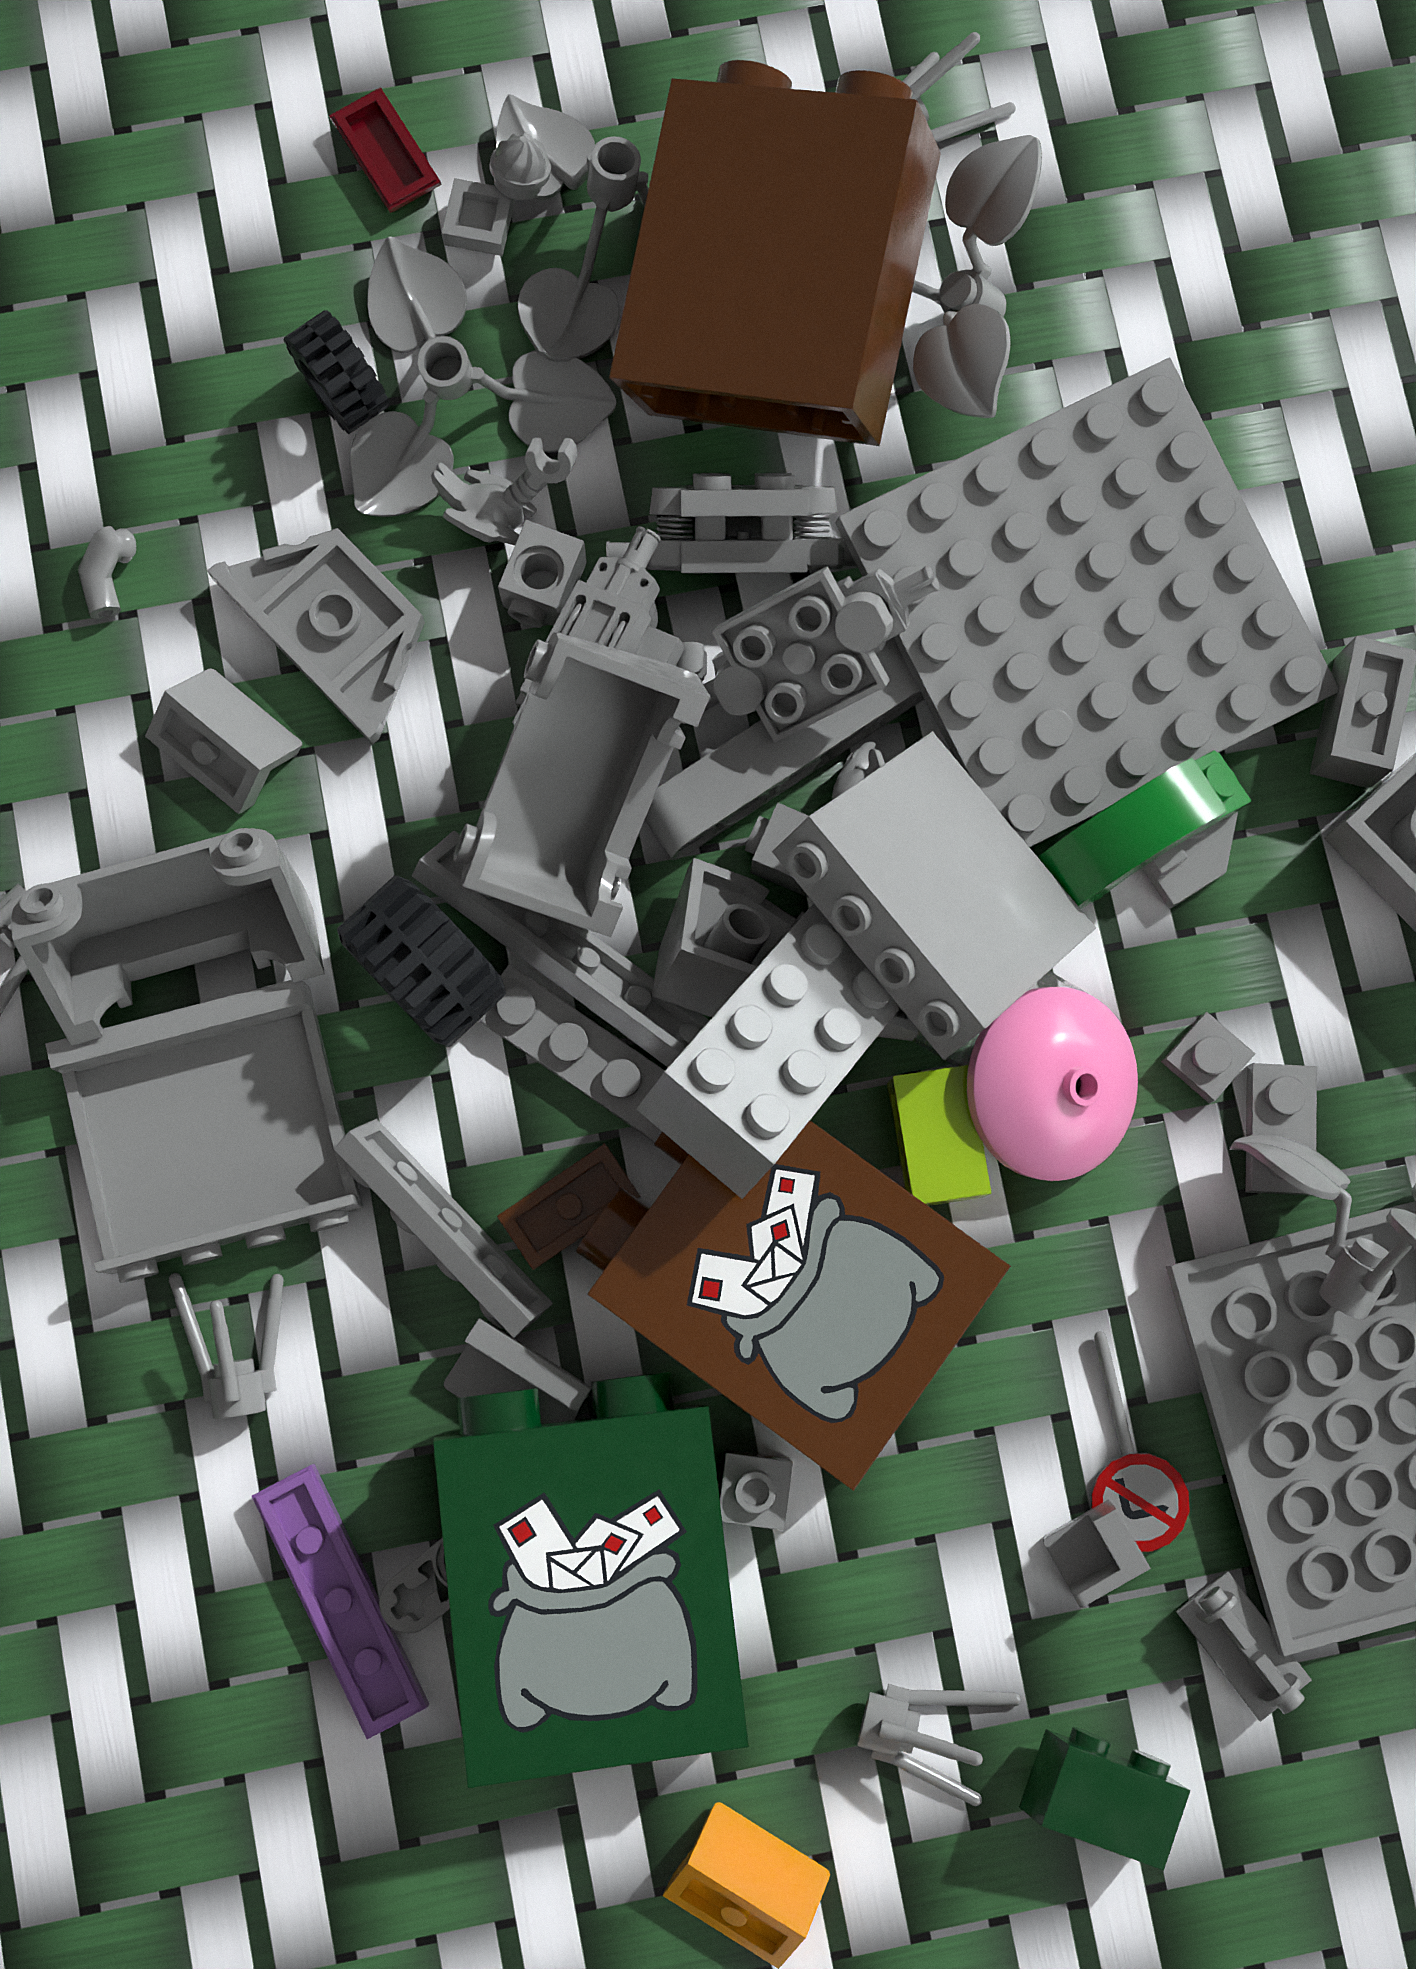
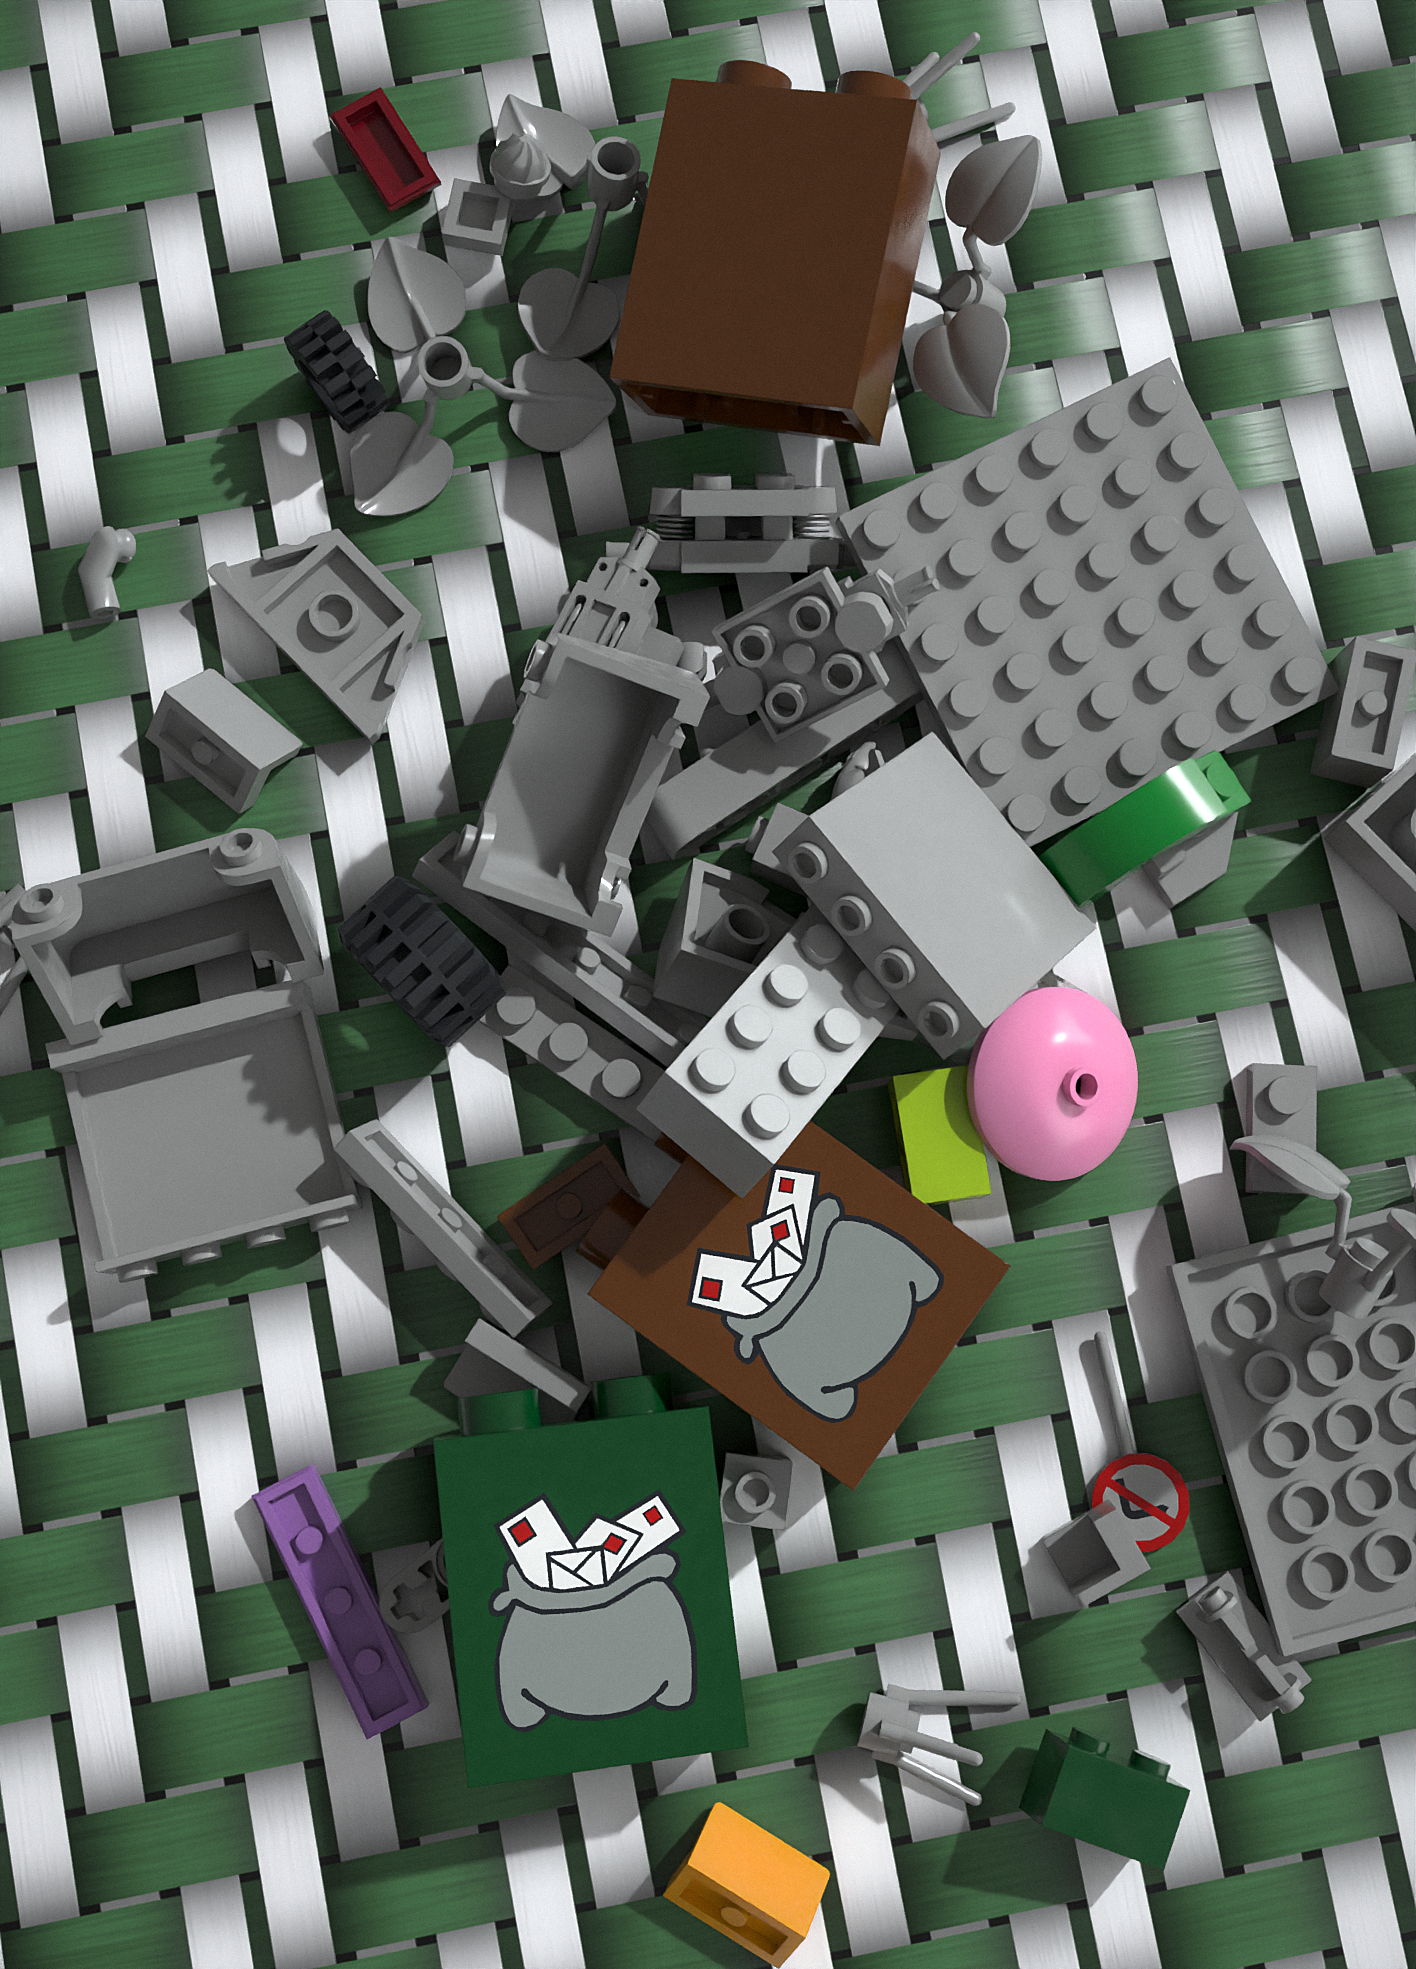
light grey plant [169,1273,284,1419] -> none
light grey piece [431,438,578,545] -> none
light grey brick [498,520,587,628] -> none
light grey plate [1161,1012,1256,1104] -> none

